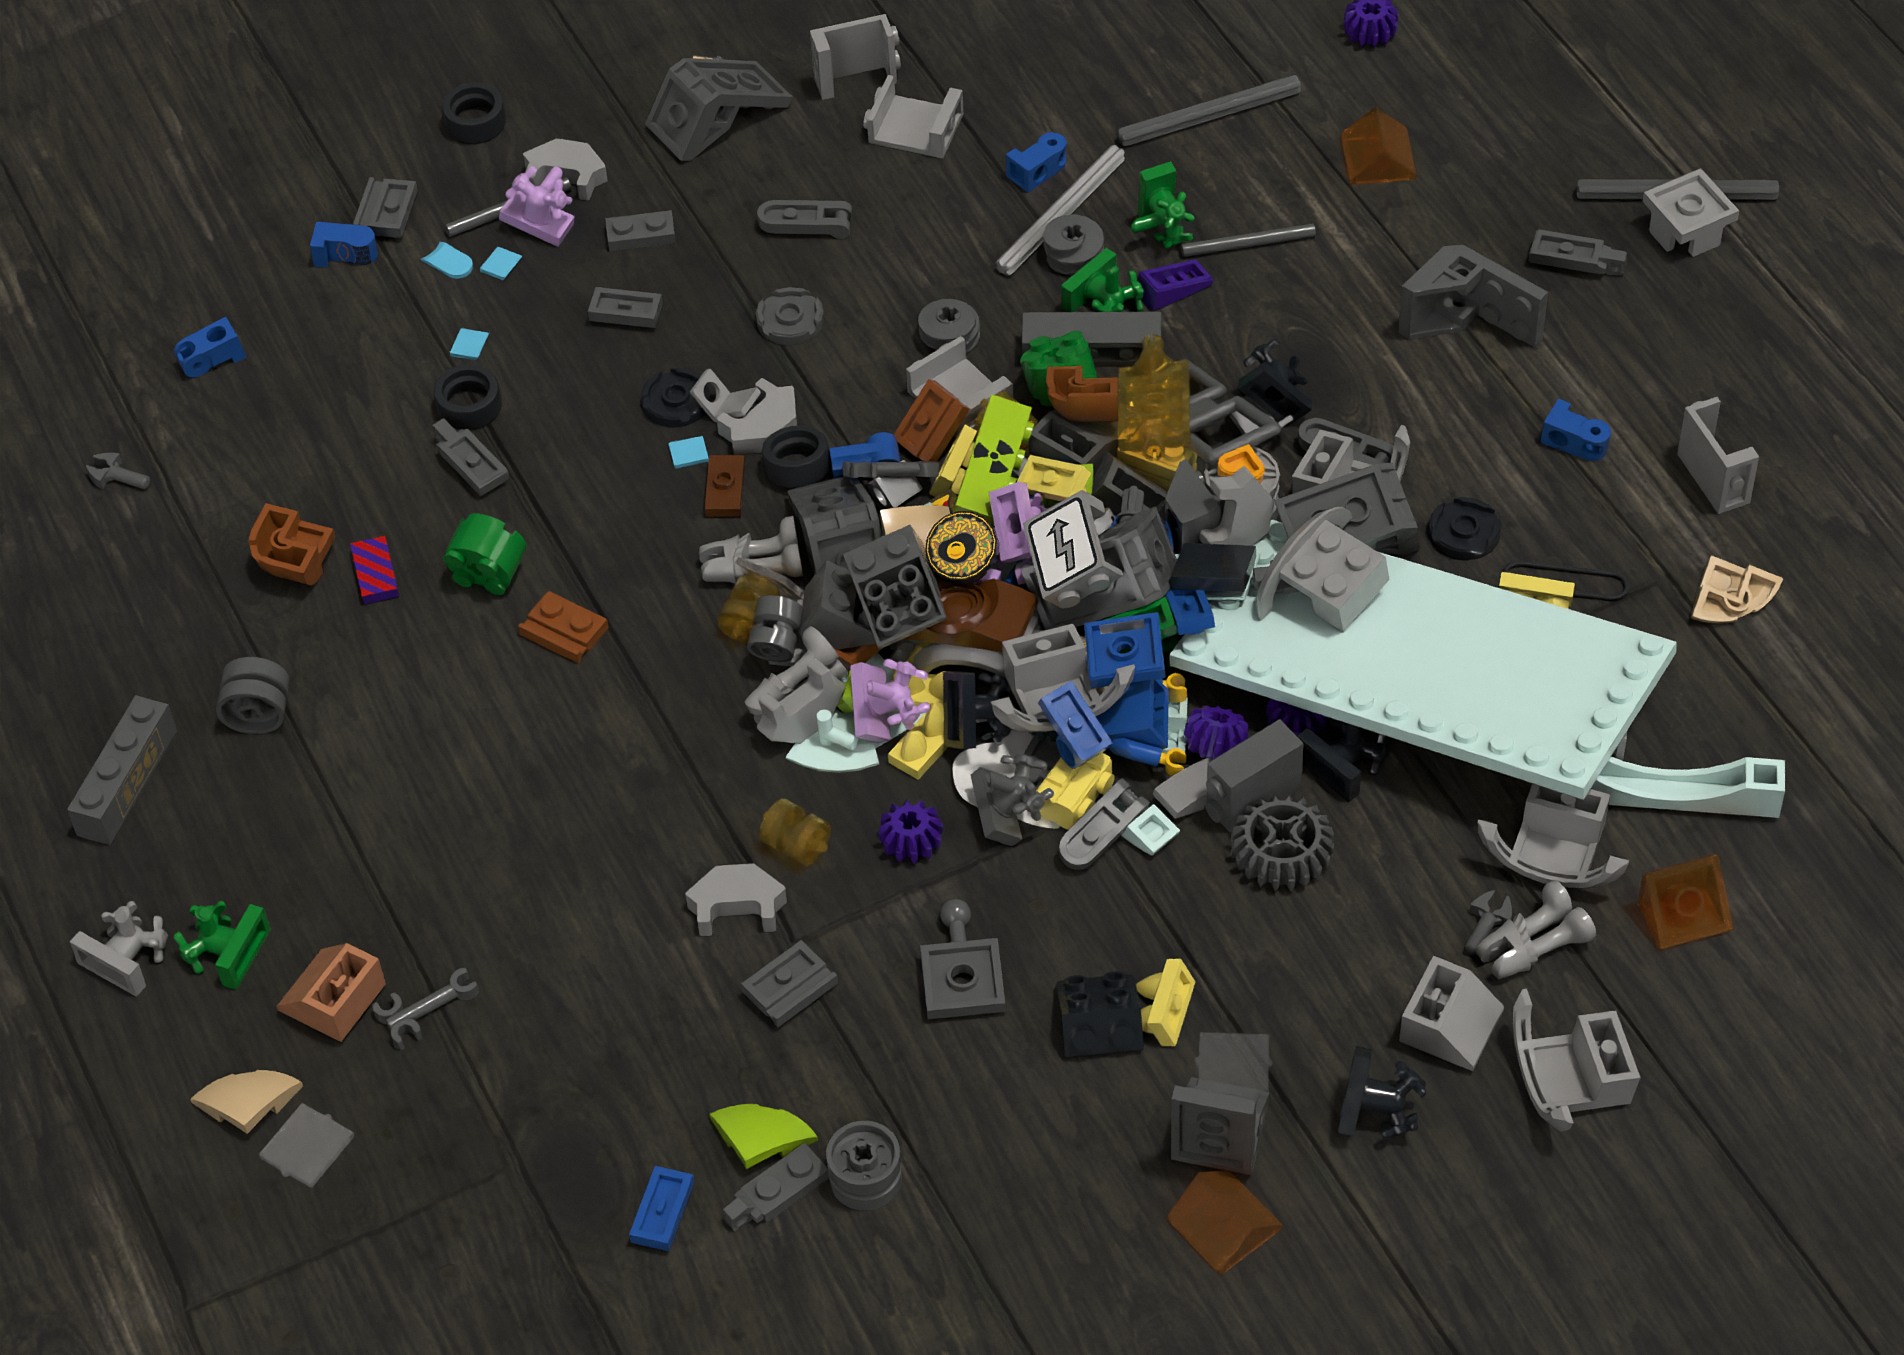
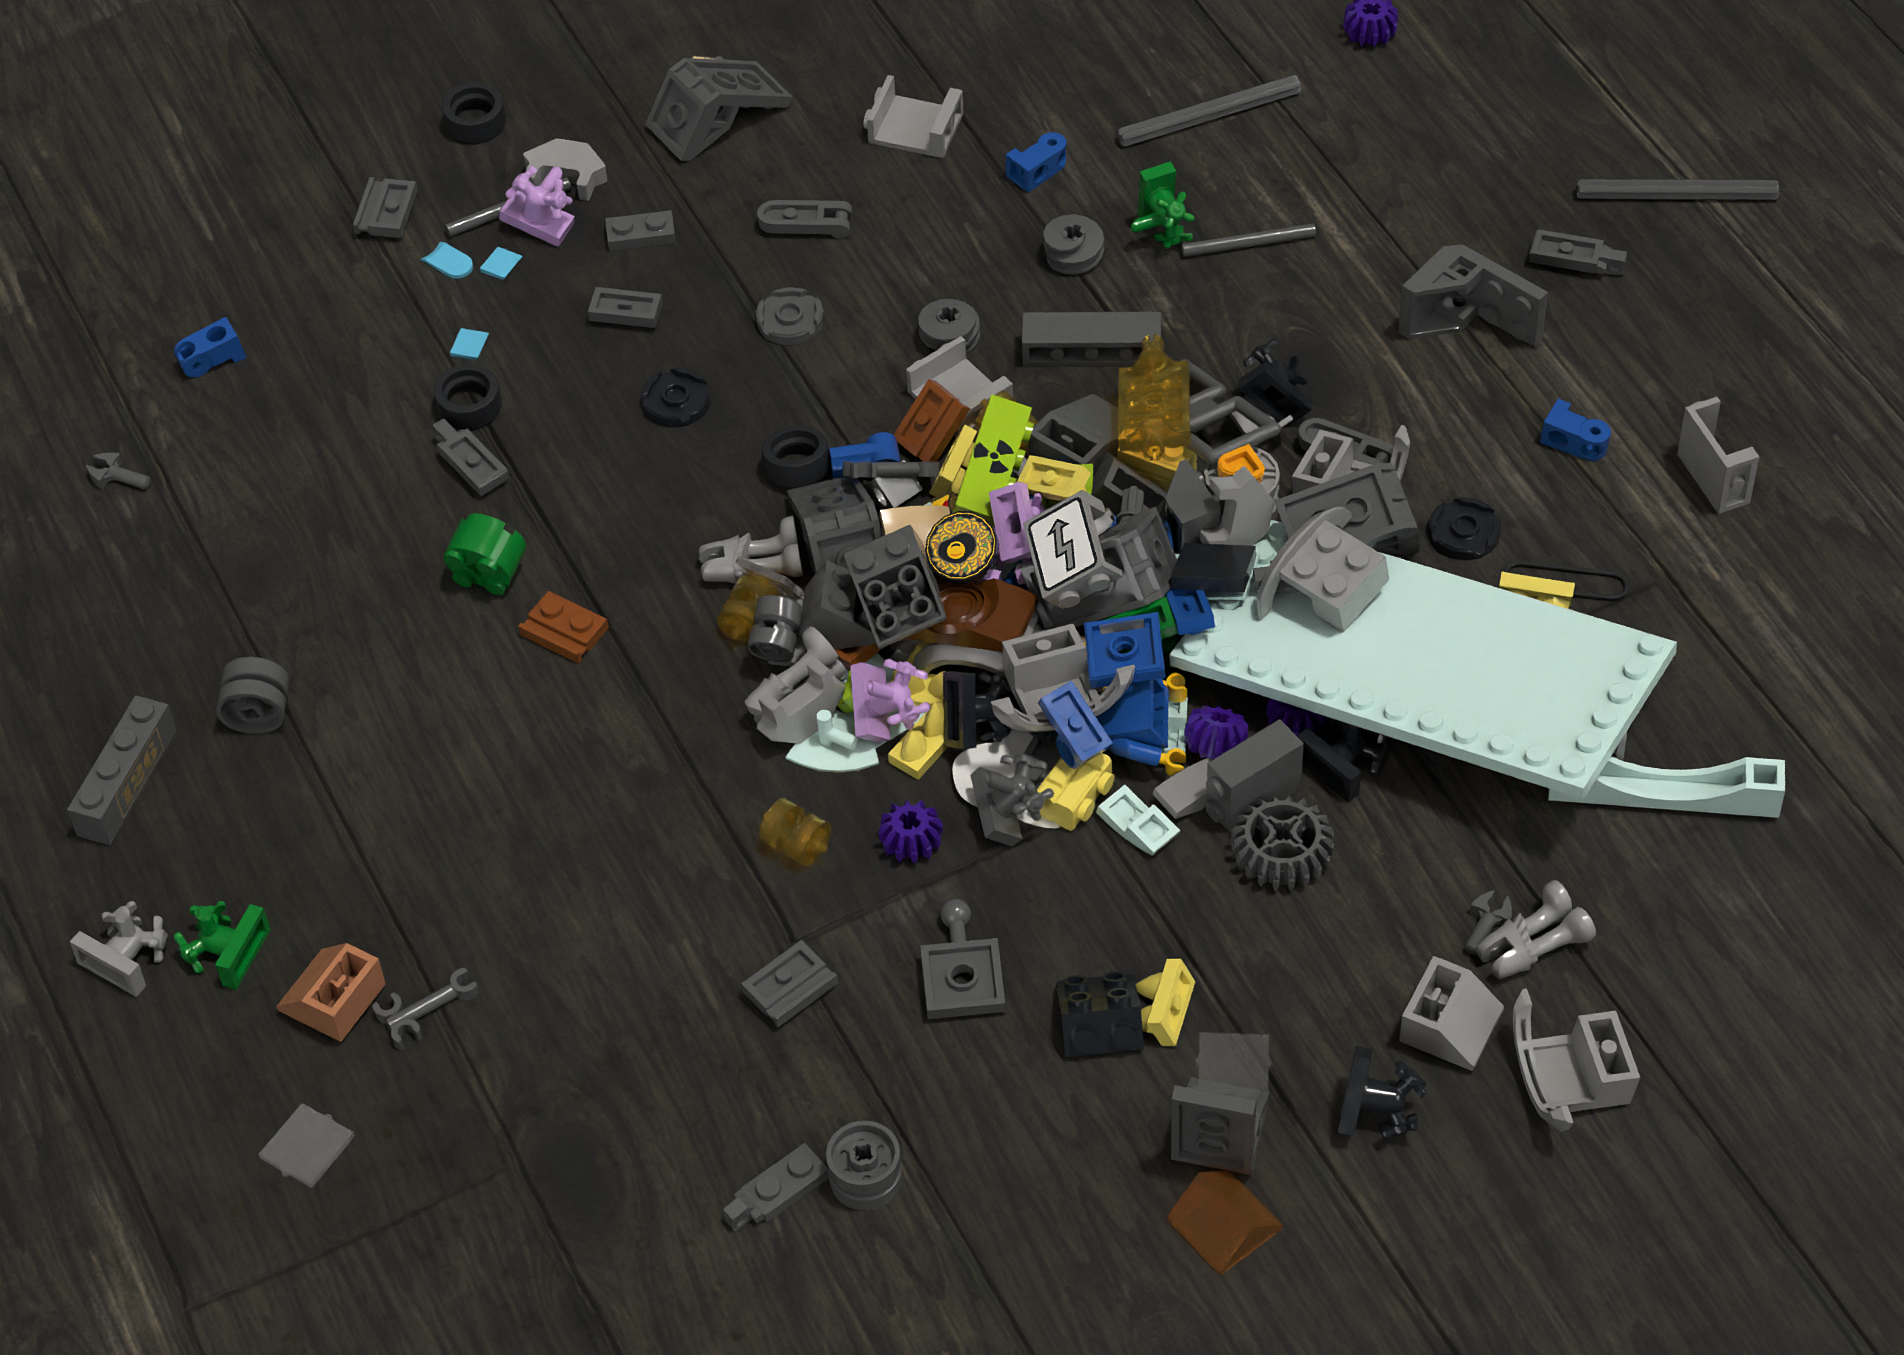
tan brick [190,1070,303,1134] -> none
dark orange brick [248,503,335,586] -> none
blue leg [310,222,378,267] -> none
tile [350,536,399,604] -> none
blue plate [629,1166,695,1251] -> none
medium azure piece [669,436,709,469] -> none
light grey piece [685,863,787,936] -> none
light grey bracket [690,369,761,422] -> none
reddish brown plate [705,455,745,517] -> none
lime brick [709,1104,818,1169] -> none
light grey piece [717,378,797,455] -> none
light grey panel [810,14,901,100] -> none
light grey axle [996,145,1125,276] -> none
green brick [1020,331,1098,406] -> none
dark orange brick [1046,366,1119,423] -> none
plate [1058,778,1151,870] -> none
green piece [1061,248,1144,312] -> none
dark purple slope [1137,259,1214,311] -> none
clear orange slope [1341,106,1417,185] -> none
light grey piece [1478,783,1629,888] -> none
clear orange slope [1637,854,1734,949] -> none
light grey panel [1642,168,1739,257] -> none
tan brick [1690,555,1783,624] -> none

